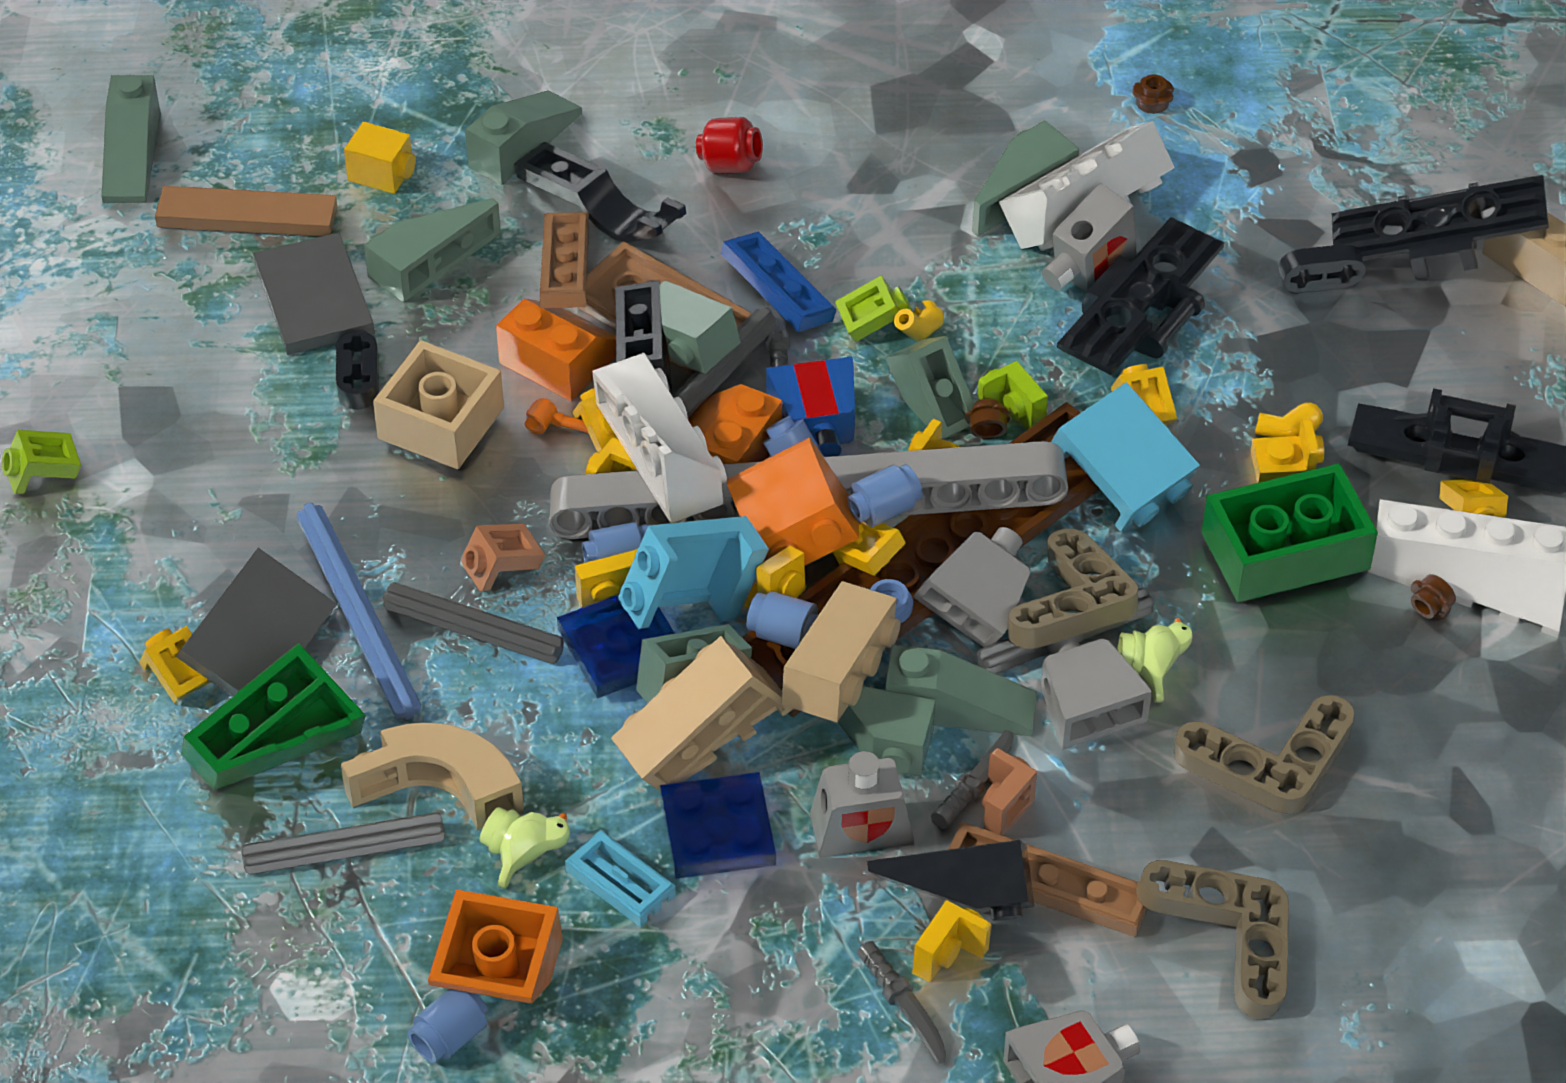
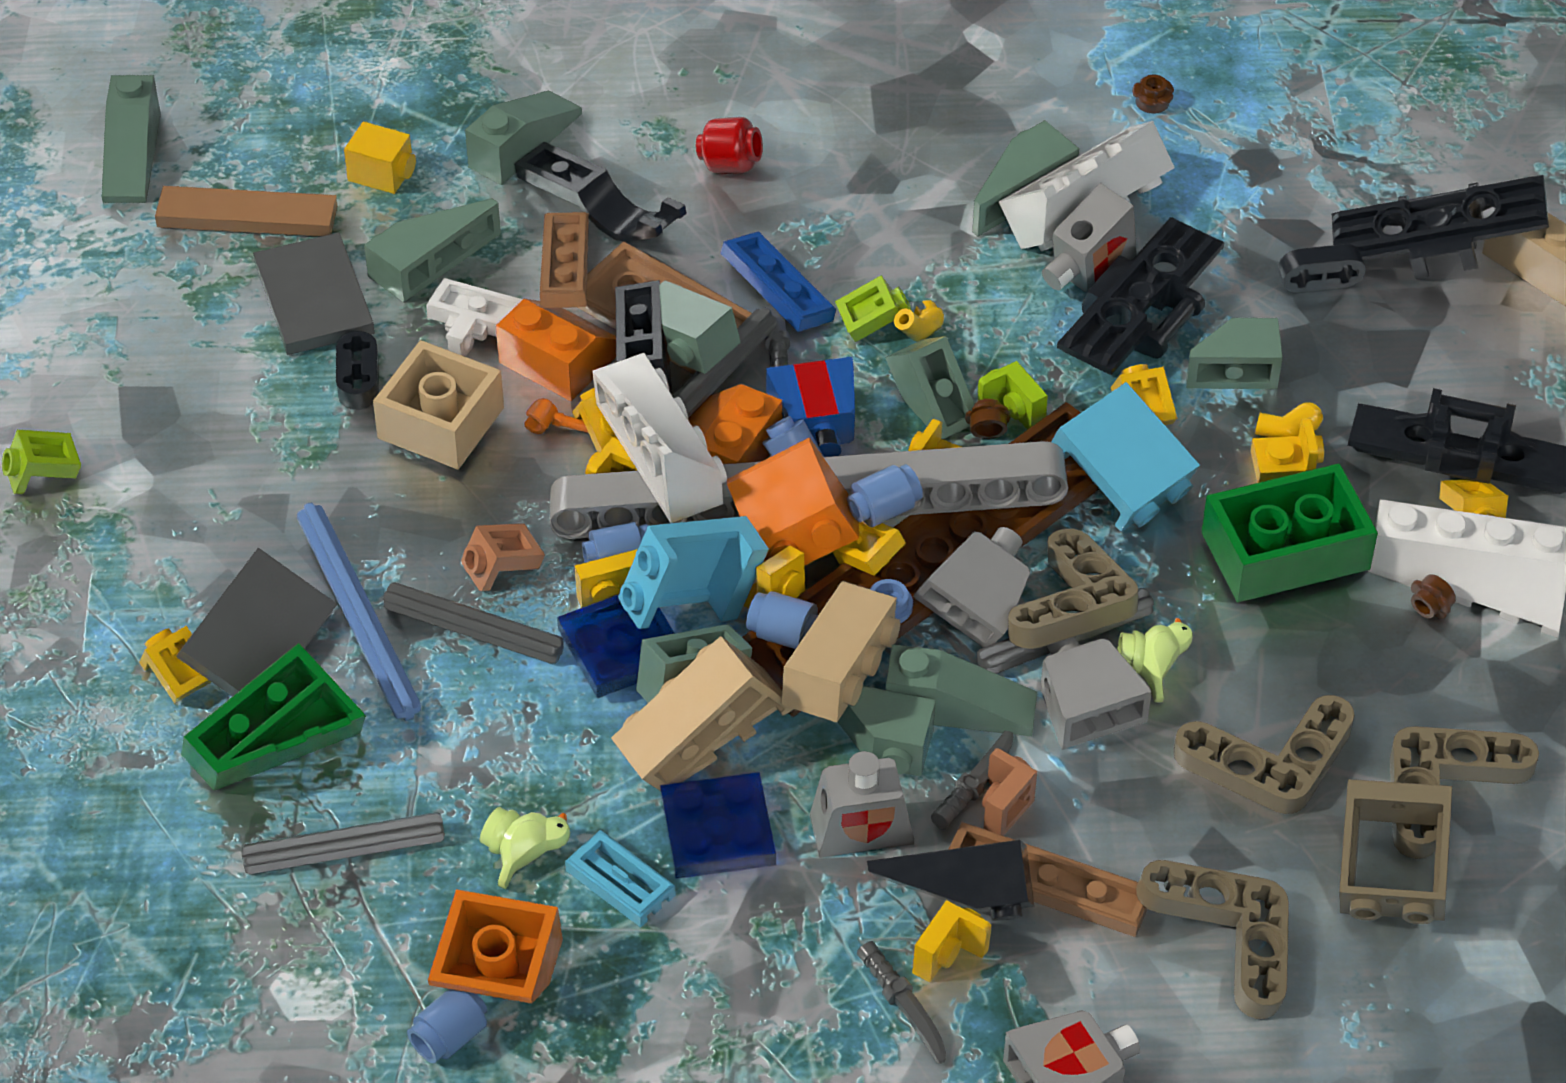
tan arch [341,723,524,831] -> none
none -> white hinge [426,278,523,357]
none -> sand green slope [1186,317,1283,389]
none -> dark tan window [1339,779,1452,924]
none -> dark tan beam [1390,726,1539,859]

